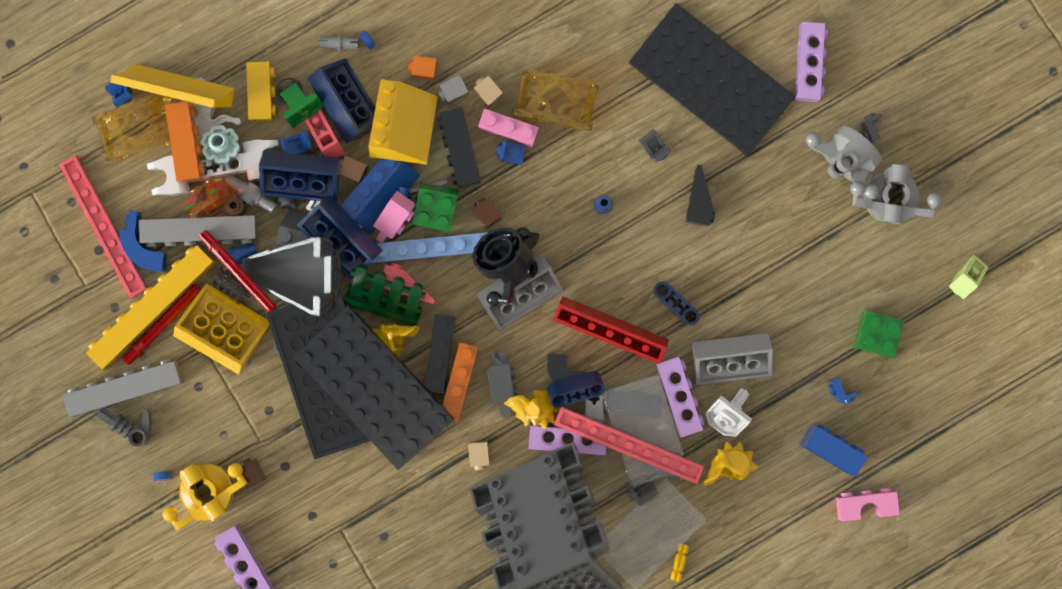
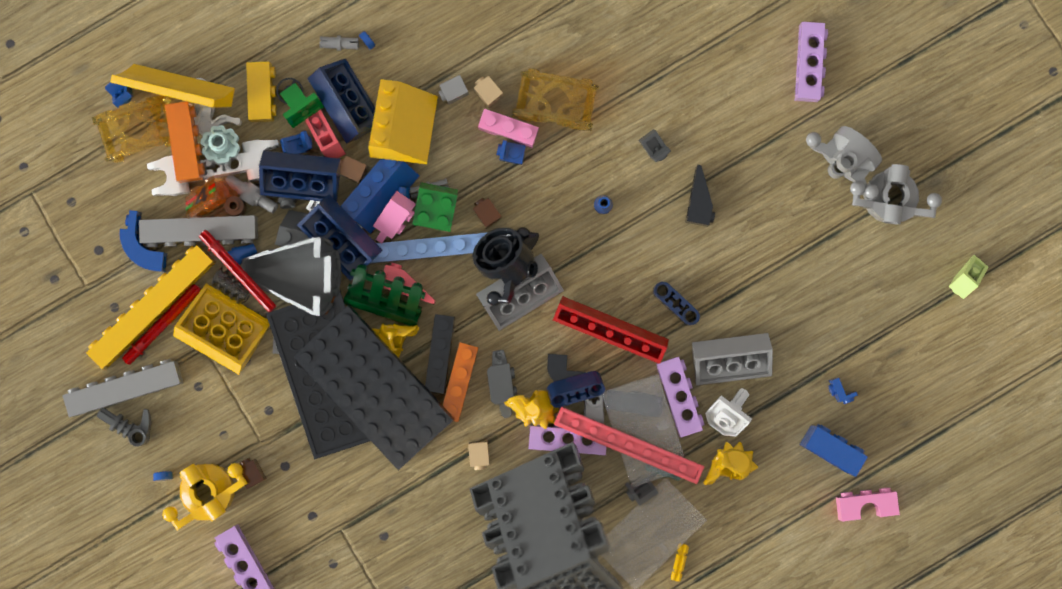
coral tile [59,155,148,299] -> none
orange brick [408,56,437,81] -> none
black brick [437,107,481,189] -> none
black plate [629,3,796,157] -> none
green brick [853,311,904,358] -> none
dark grey bracket [860,113,882,143] -> none

